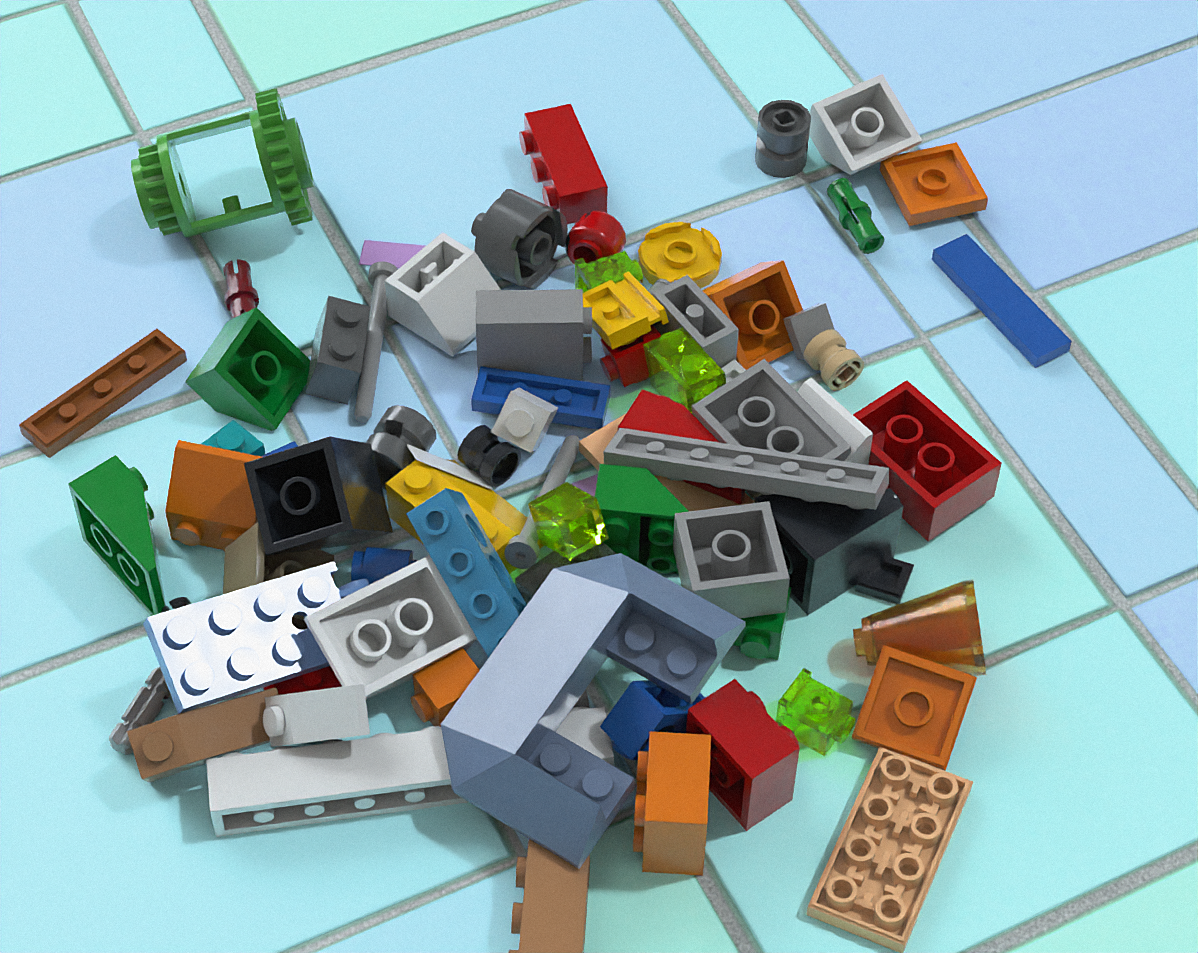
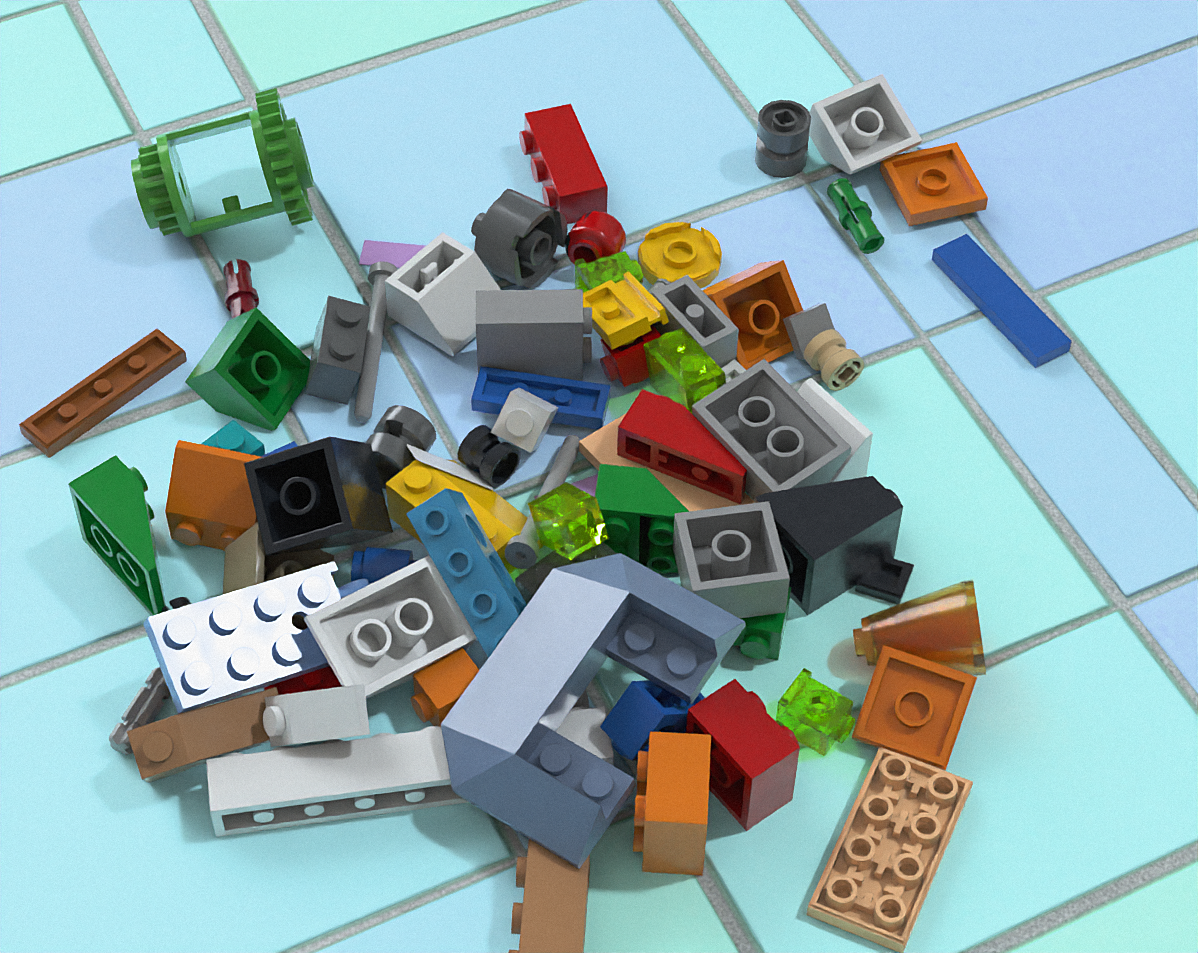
light grey plate [603,428,889,510] -> none
red brick [853,380,1002,542] -> none

